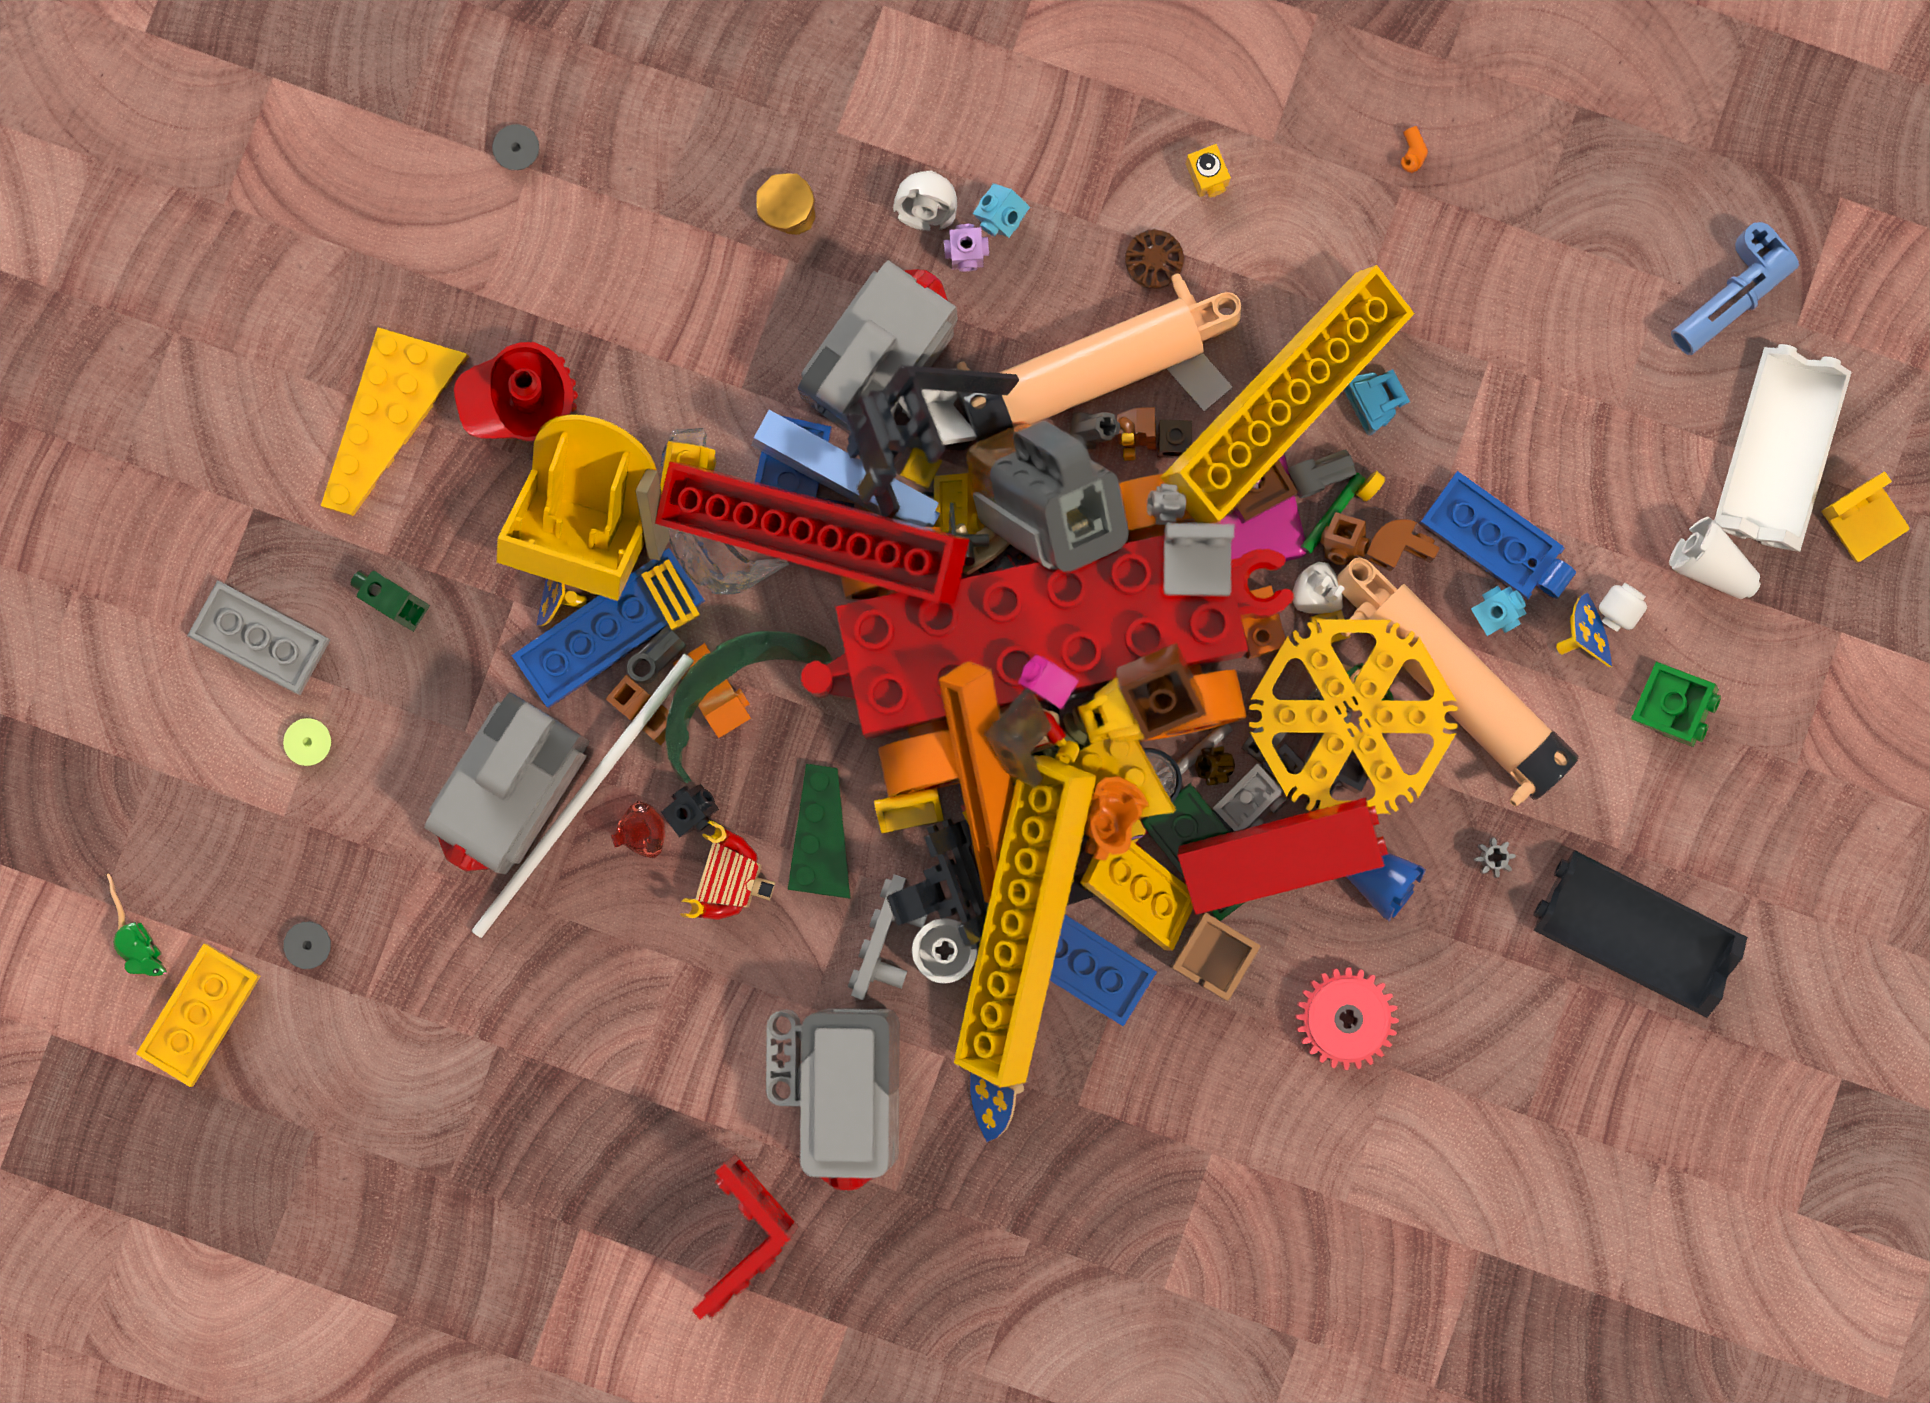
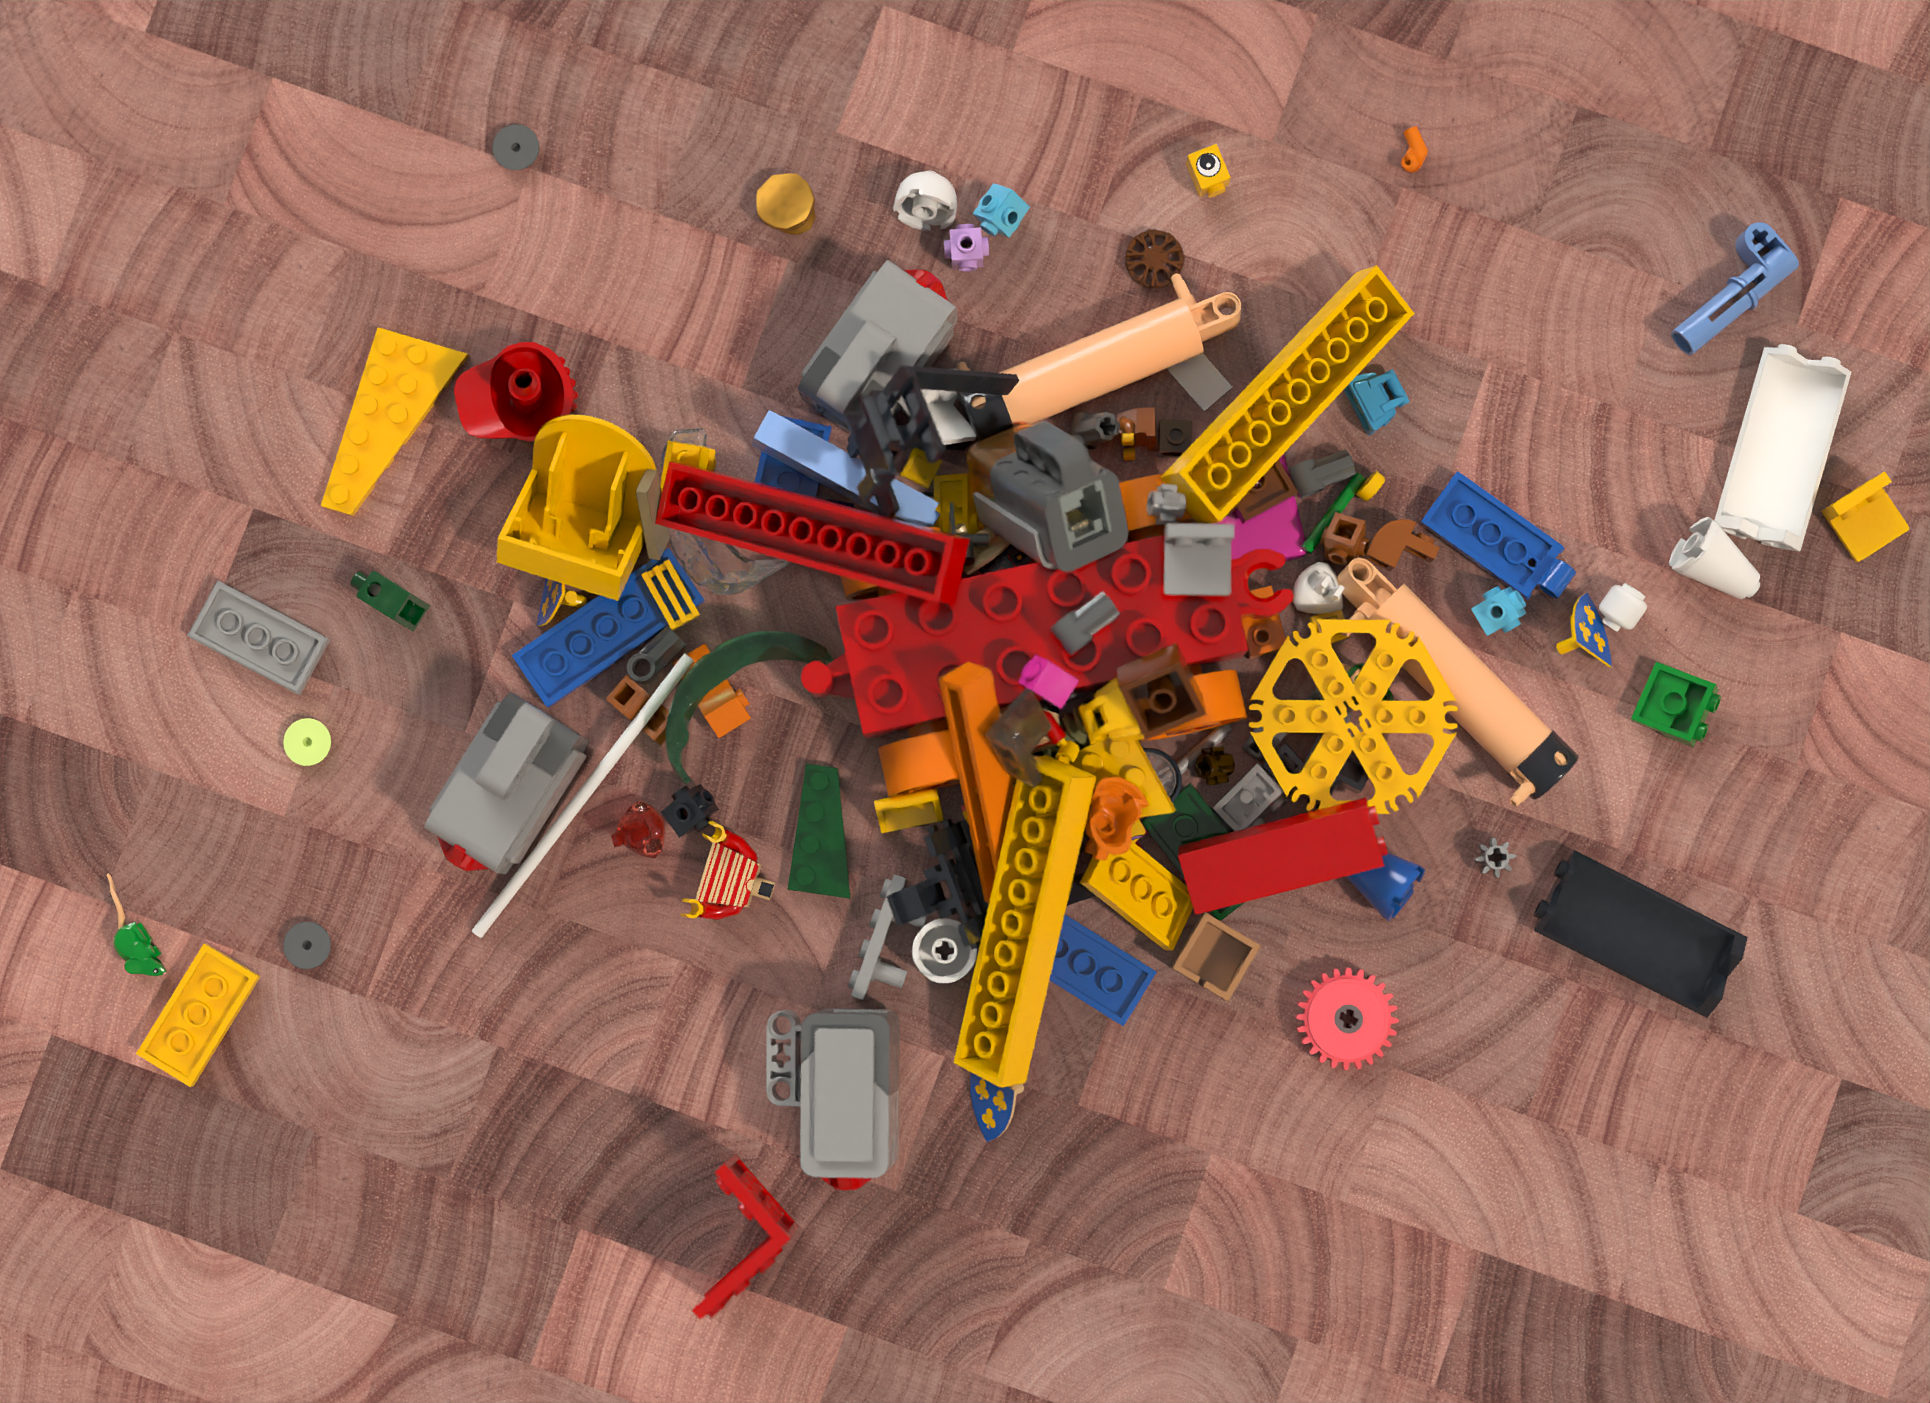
none -> dark grey piece [1050,592,1120,655]

